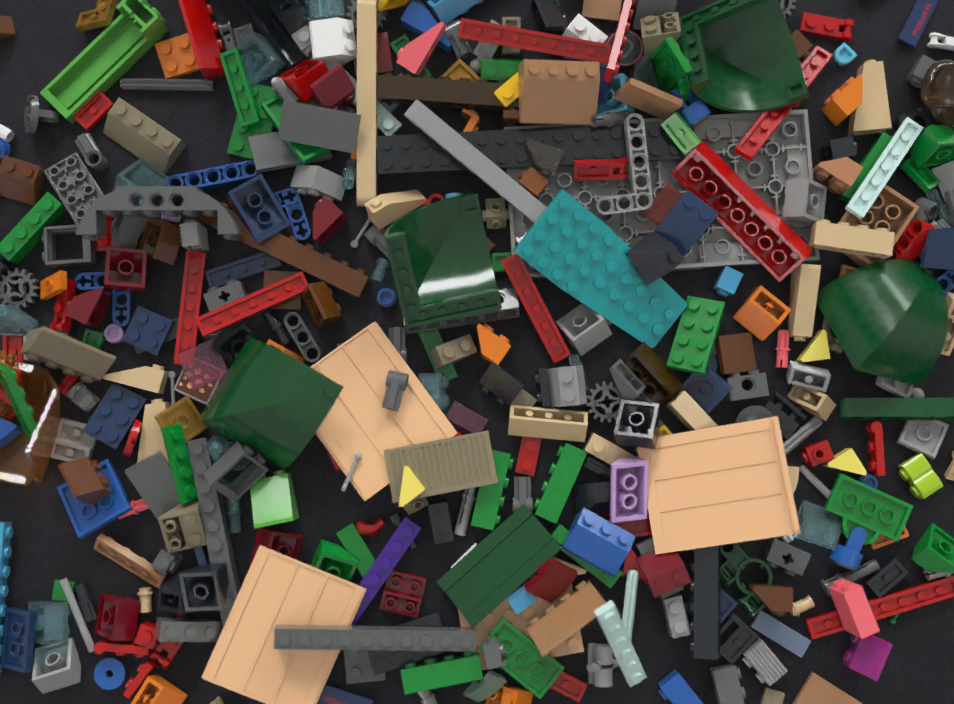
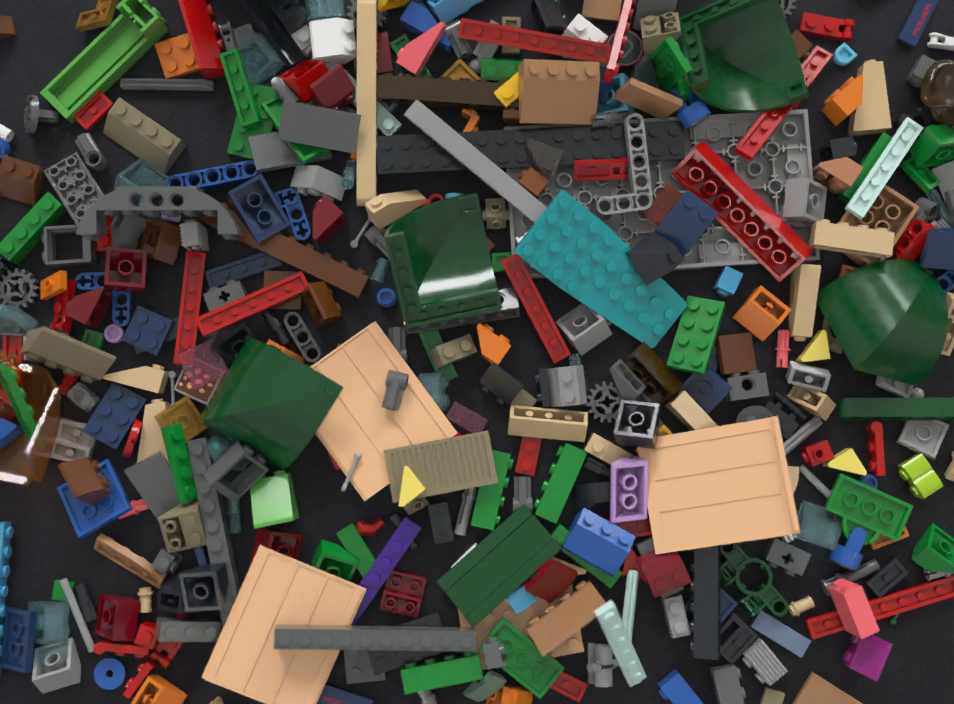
bright green plate [661,111,701,155] -> none
reddish brown slope [749,584,793,615] -> none

